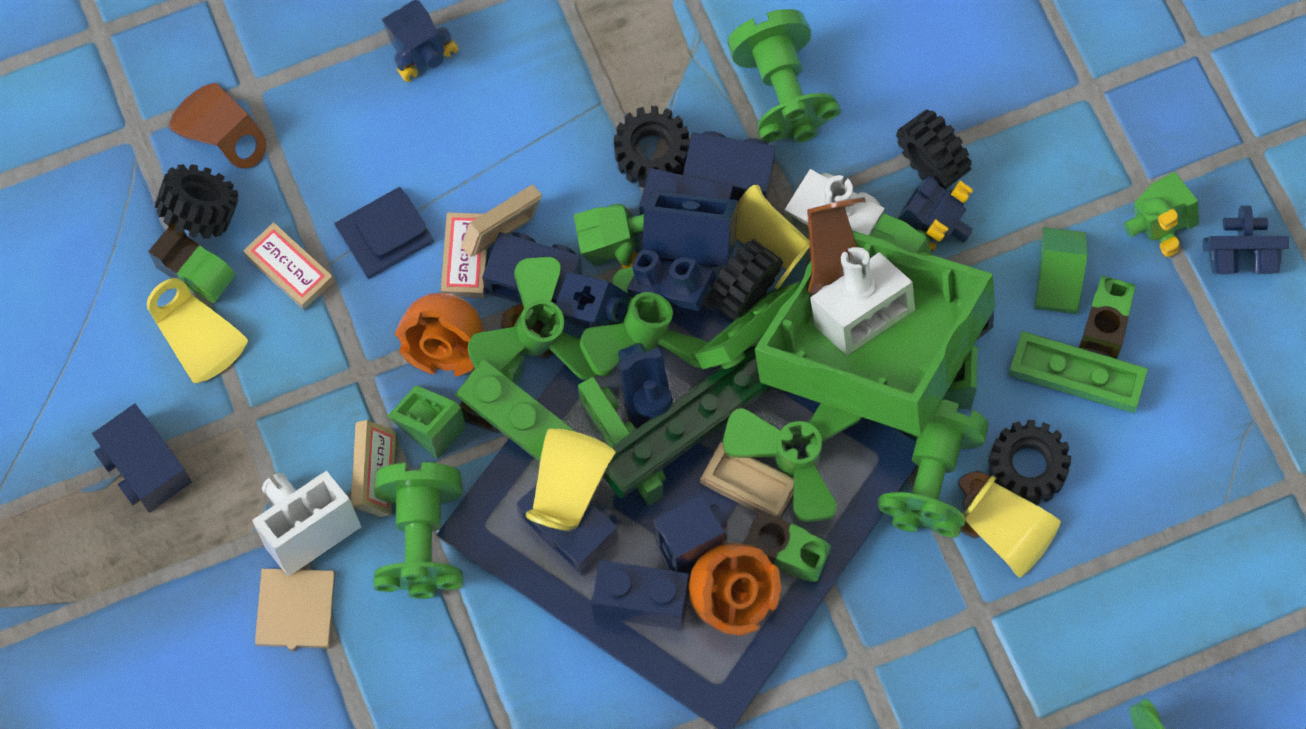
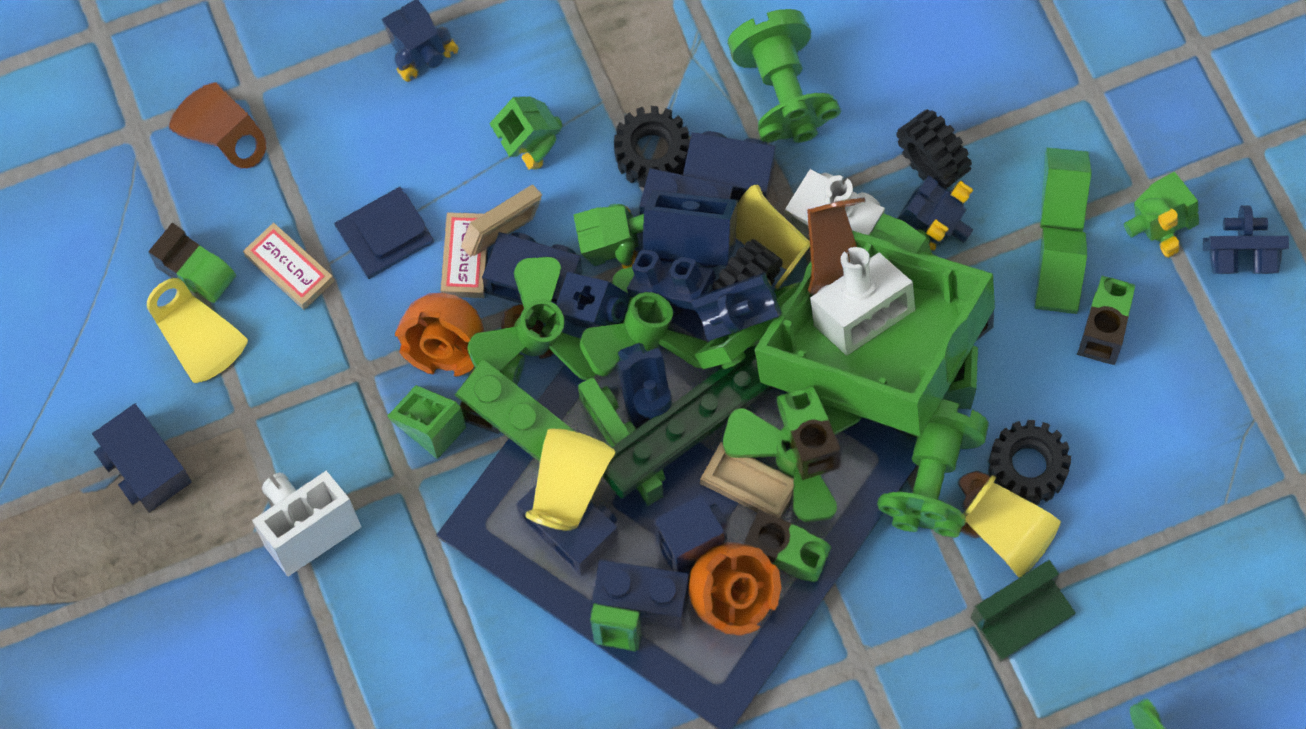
black tyre [155,164,239,239] -> none
tan piece [255,568,335,652] -> none
tan tile [351,420,396,517] -> none
bright green piece [373,462,463,599] -> none
bright green plate [1008,331,1148,413] -> none
none -> bright green piece [489,96,562,169]
none -> bright green tile [590,604,641,651]
none -> dark blue hips [691,273,782,341]
none -> dark brown leg [777,386,841,480]
none -> dark green panel [971,560,1076,662]
none -> bright green slope [1040,147,1092,232]

